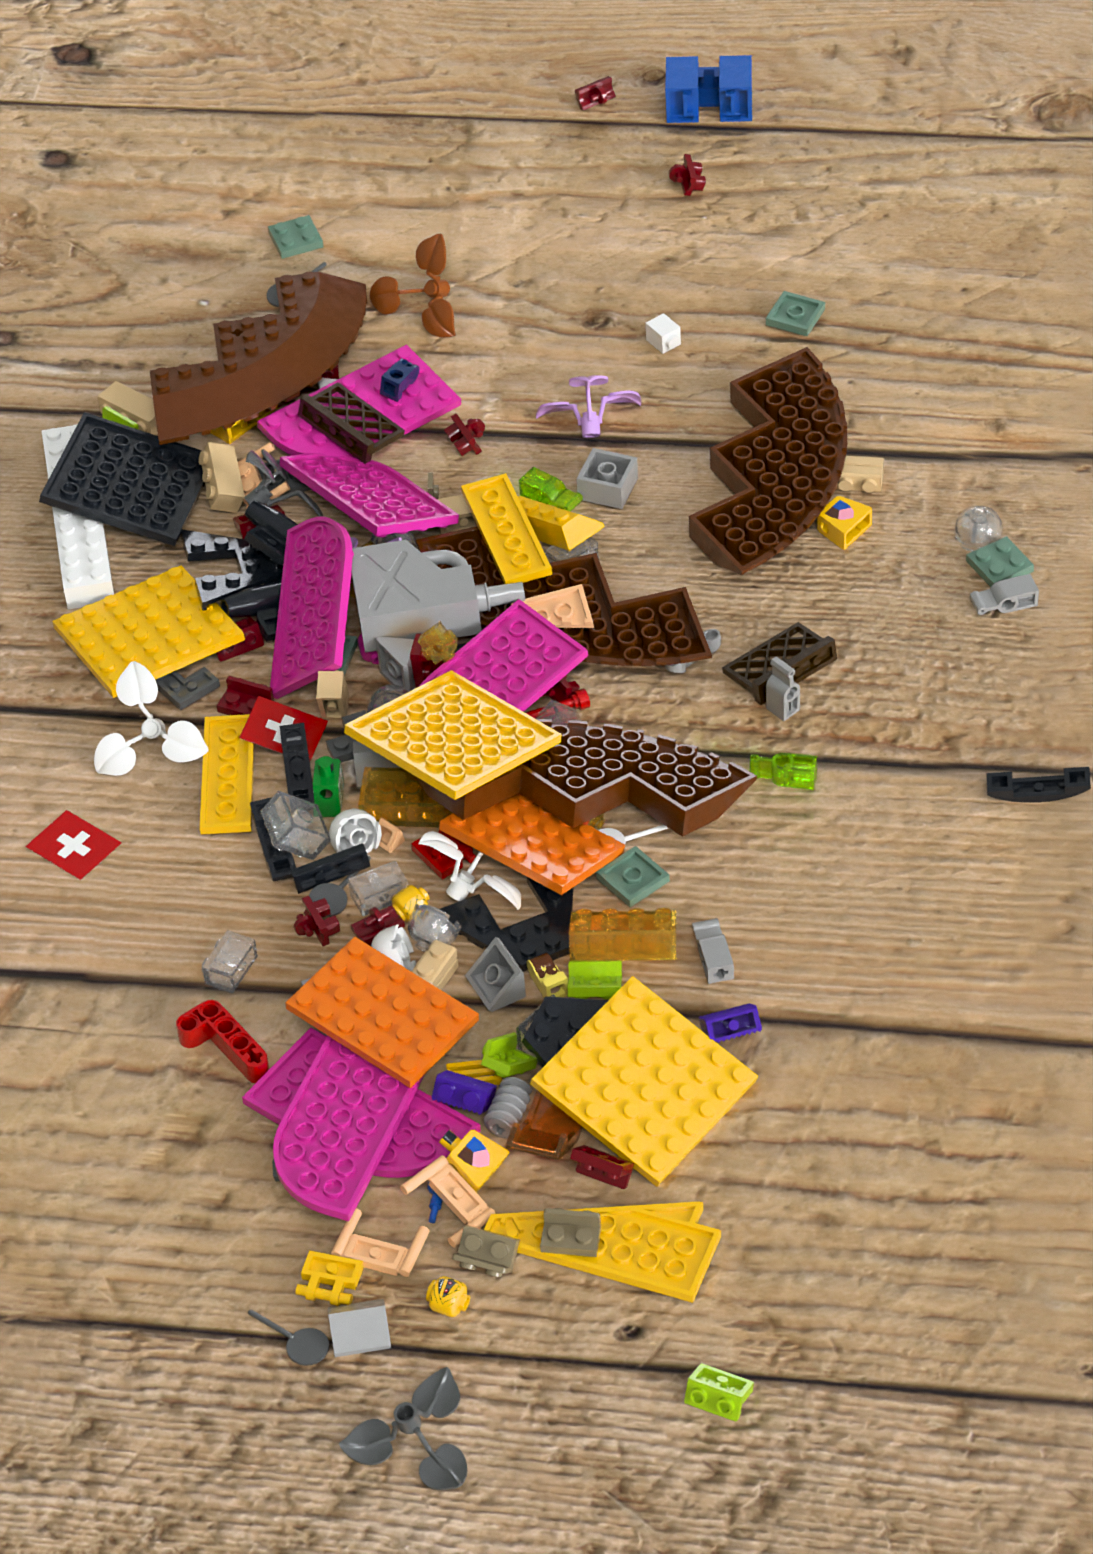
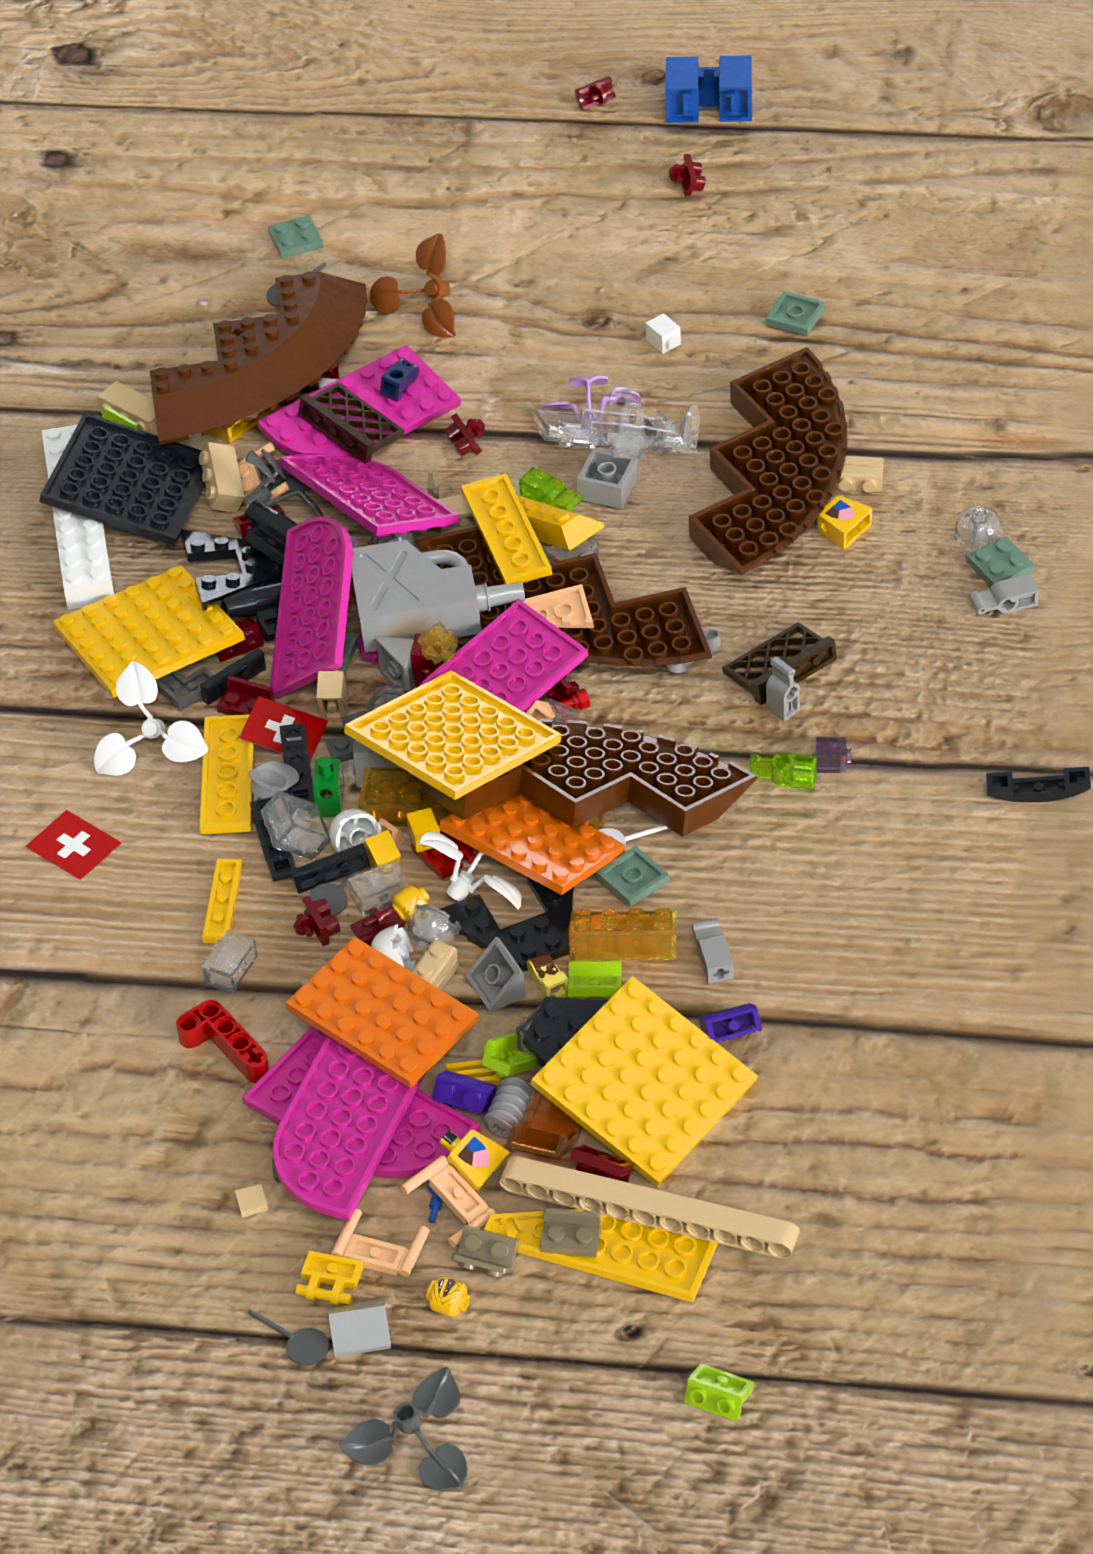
none -> black tile [200,648,266,705]
none -> yellow tile [202,859,243,944]
none -> tan tile [235,1184,269,1218]
none -> light grey piece [249,761,299,801]
none -> yellow brick [364,830,401,875]
none -> yellow brick [406,807,440,853]
none -> tan beam [499,1156,800,1259]
none -> light nougat slope [525,700,555,720]
none -> clear piece [532,386,701,460]
none -> clear purple brick [816,737,851,773]

